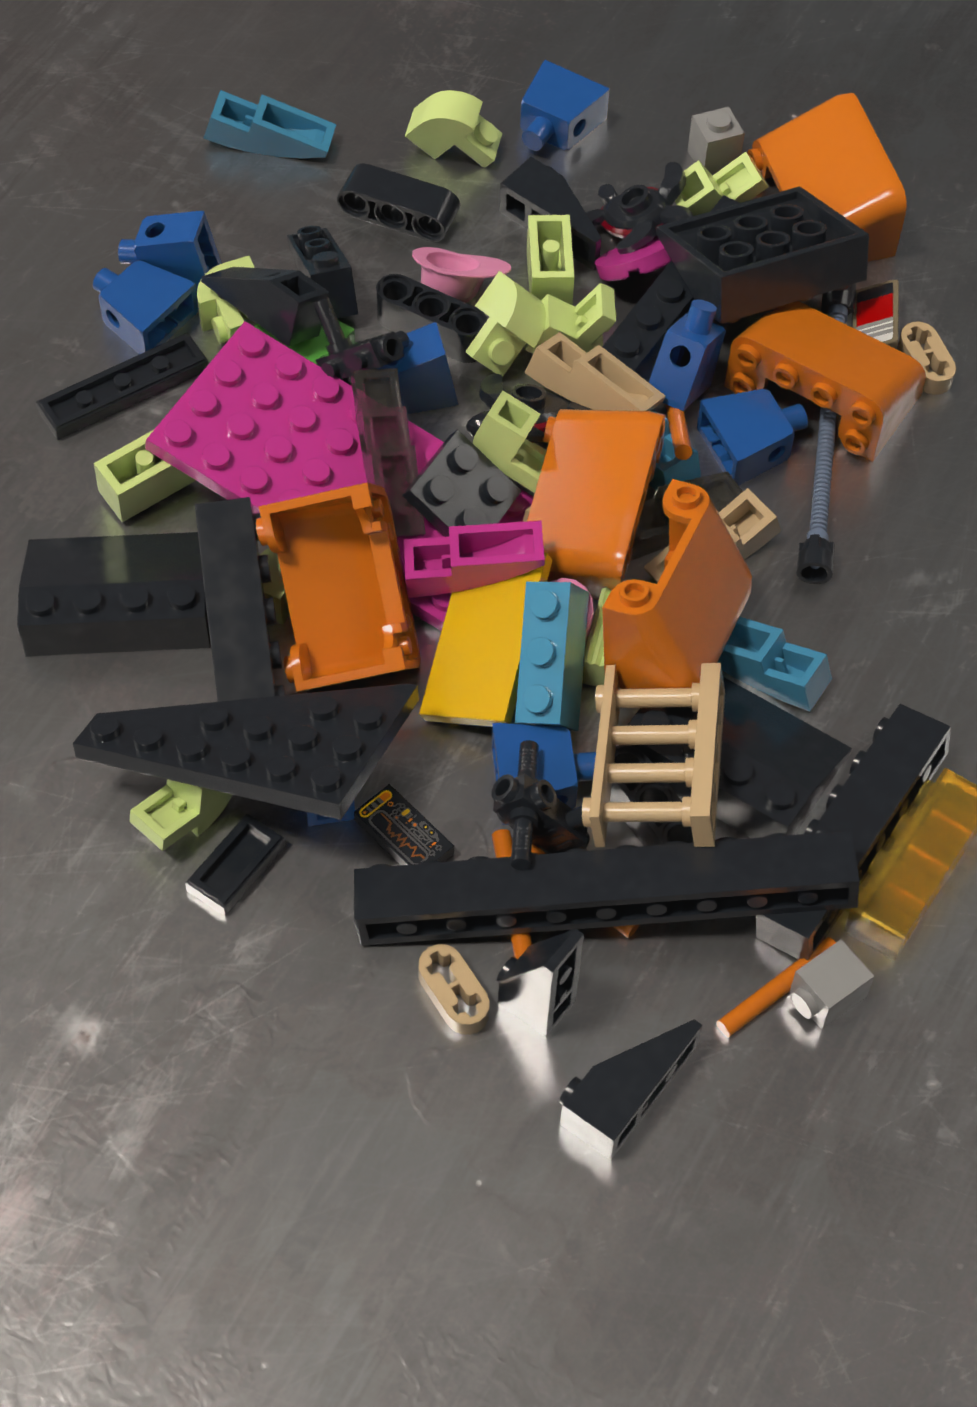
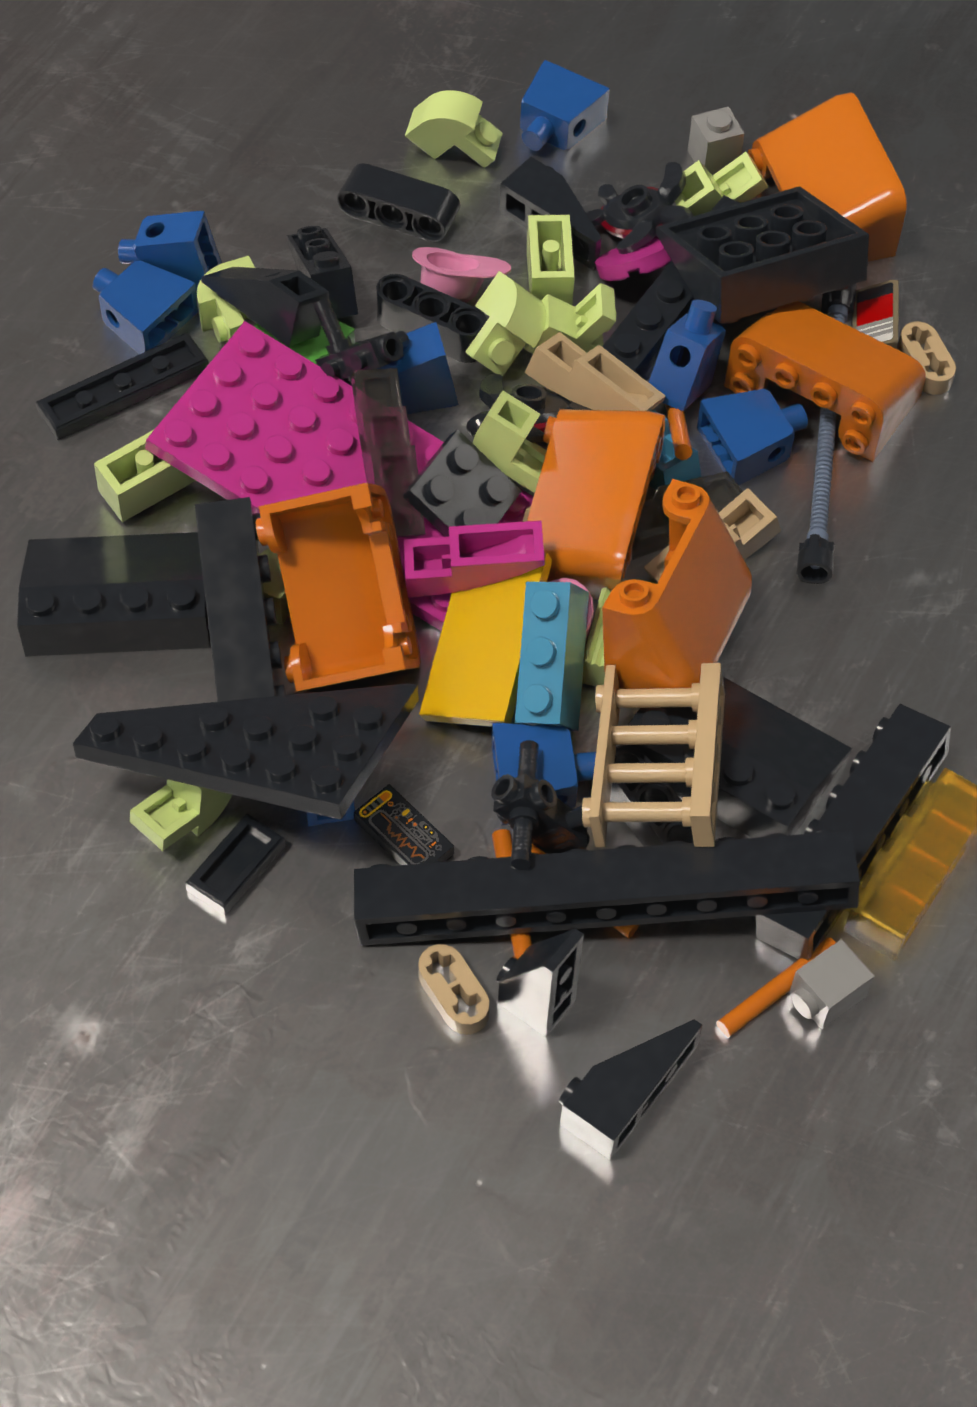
dark azure slope [203,90,336,158] -> none
dark azure slope [717,617,832,711] -> none

